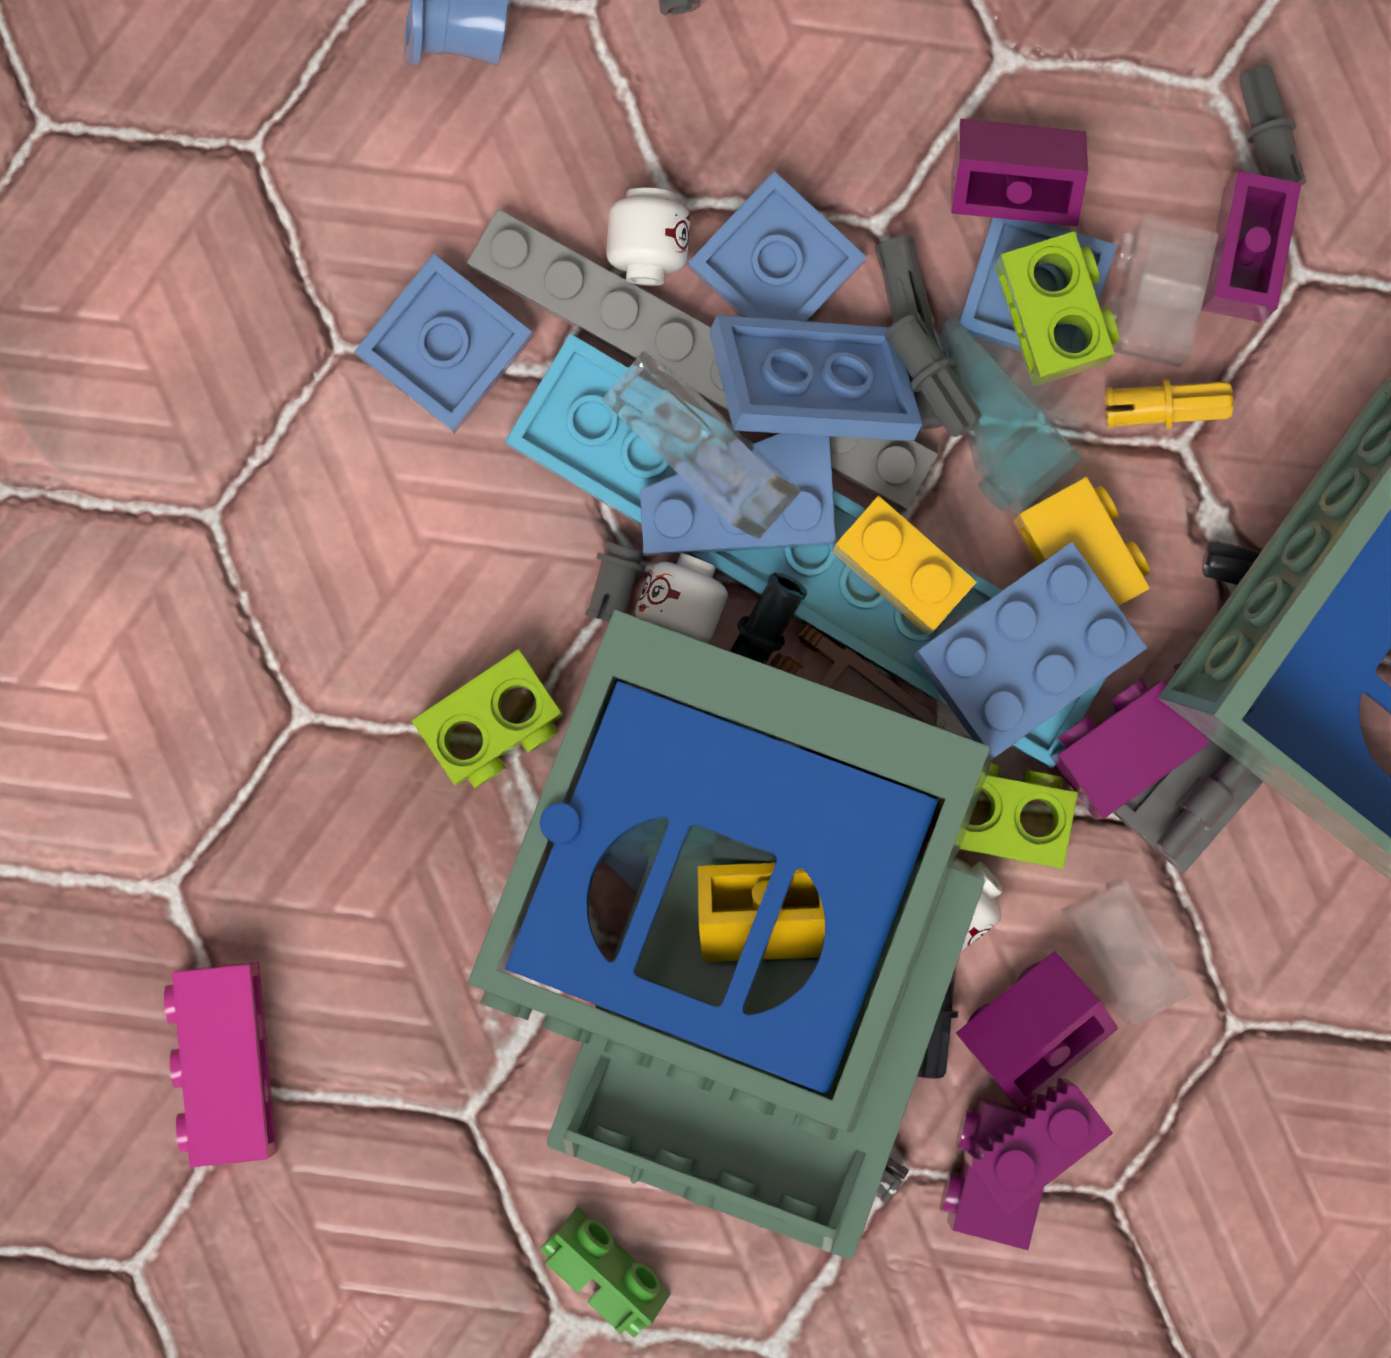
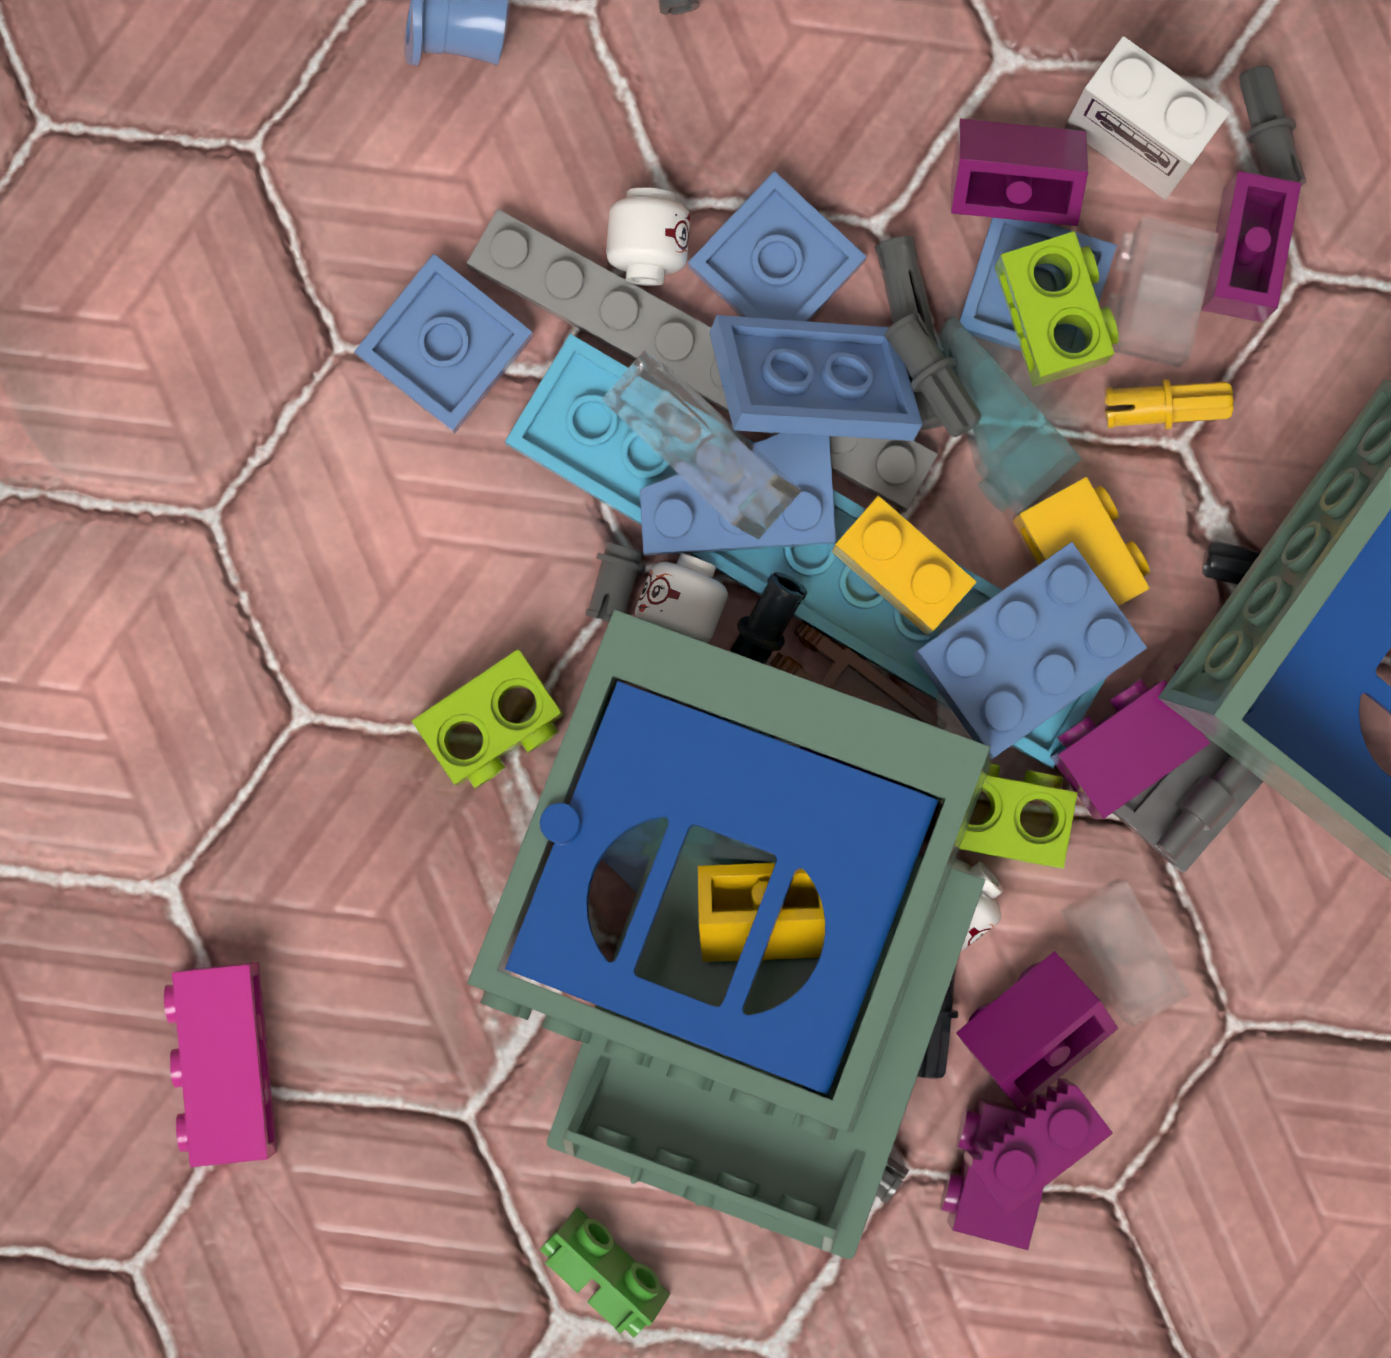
none -> white brick [1064,36,1230,200]

